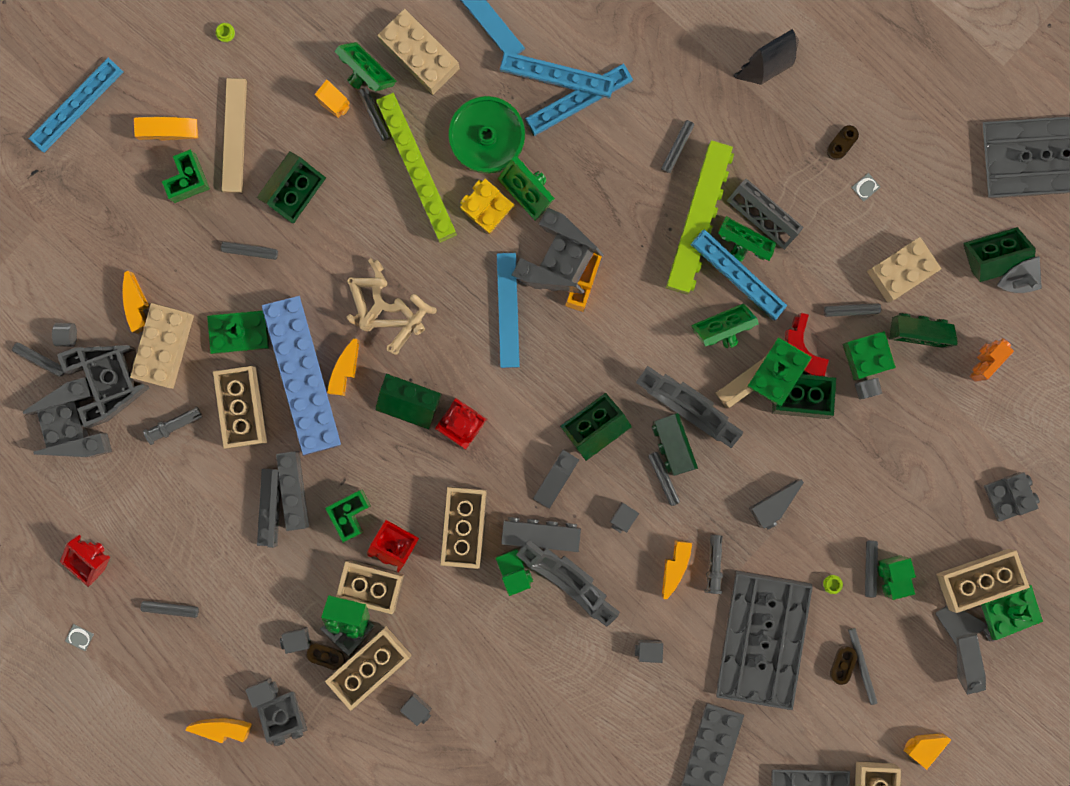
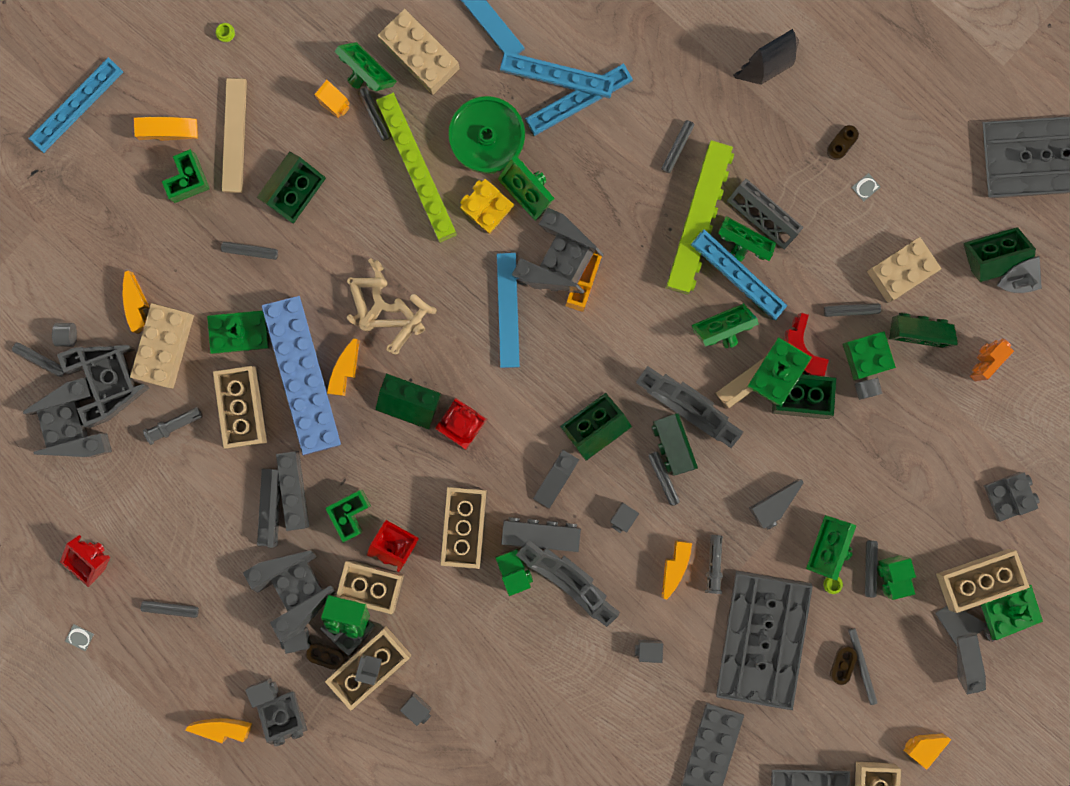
none -> dark grey wedge [243,550,336,643]
none -> dark grey panel [355,654,382,685]
none -> green plate [806,515,857,581]

